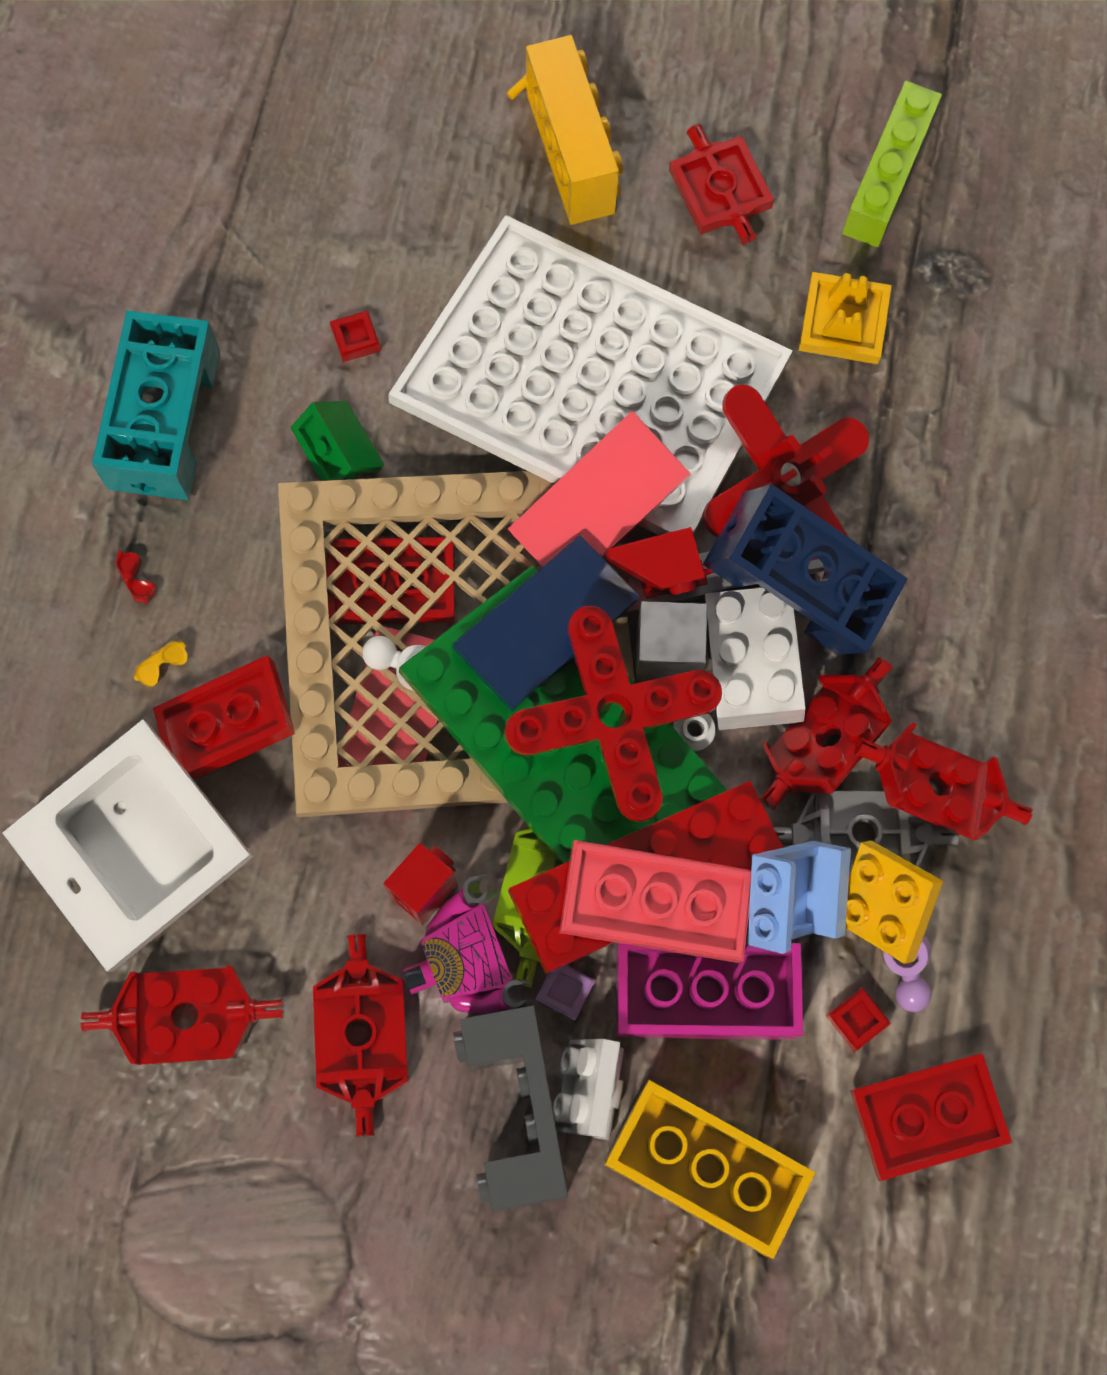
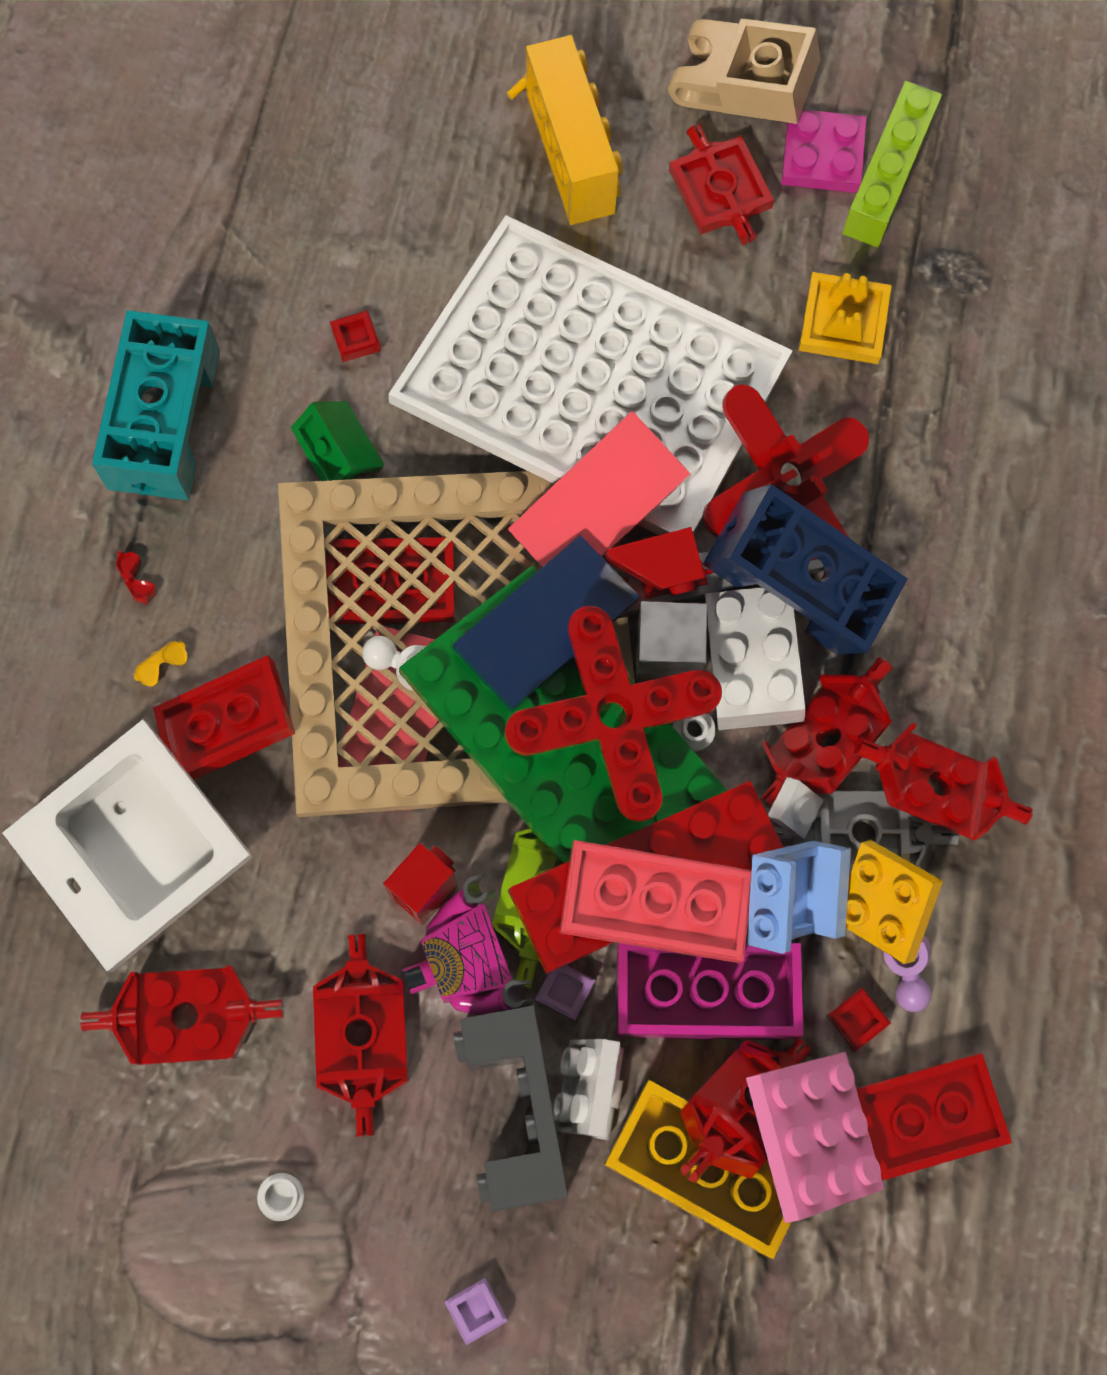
none -> white plate [257,1173,304,1221]
none -> lavender tile [444,1277,508,1345]
none -> tan brick [668,18,821,124]
none -> red plate [680,1039,811,1182]
none -> bright pink plate [746,1052,884,1223]
none -> white plate [768,777,824,839]
none -> dark pink plate [781,109,867,193]

